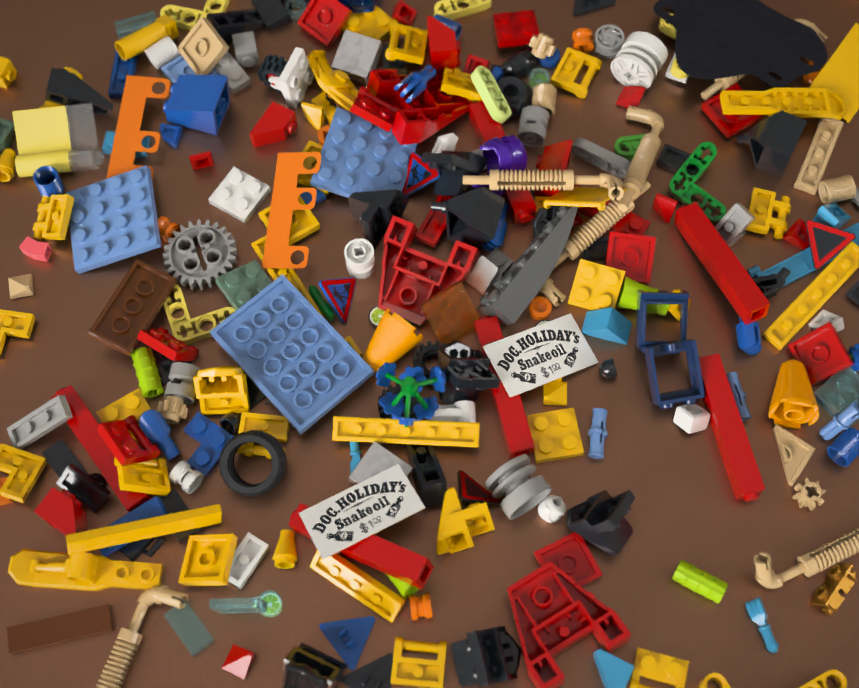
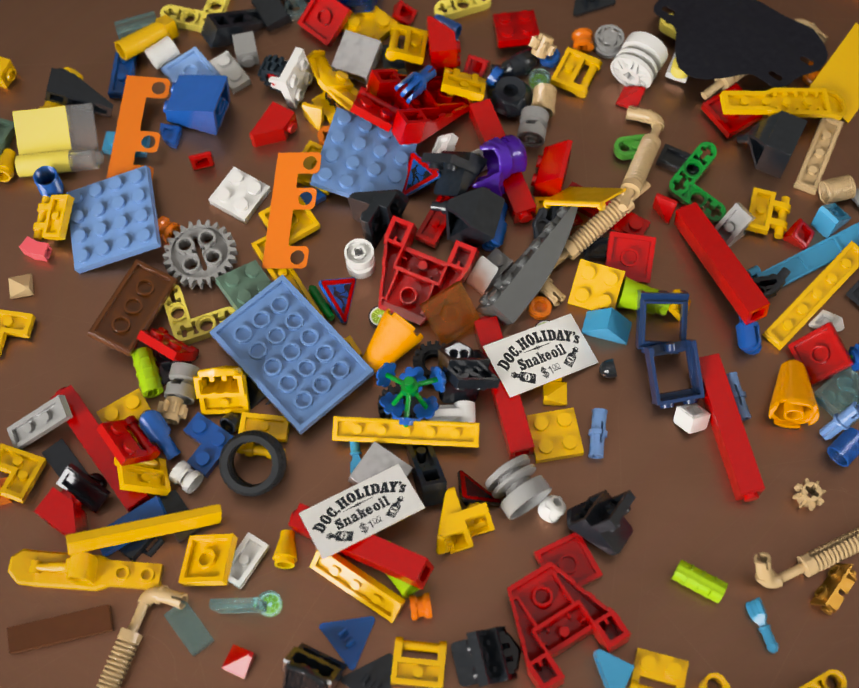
tan plate [178,17,229,75] -> none
tan piece [463,169,624,200] -> none
yellowish green beam [471,66,512,123] -> none
light grey beam [571,138,631,179] -> none
tan tile [773,424,816,487] -> none
piece [805,220,856,269] -> none

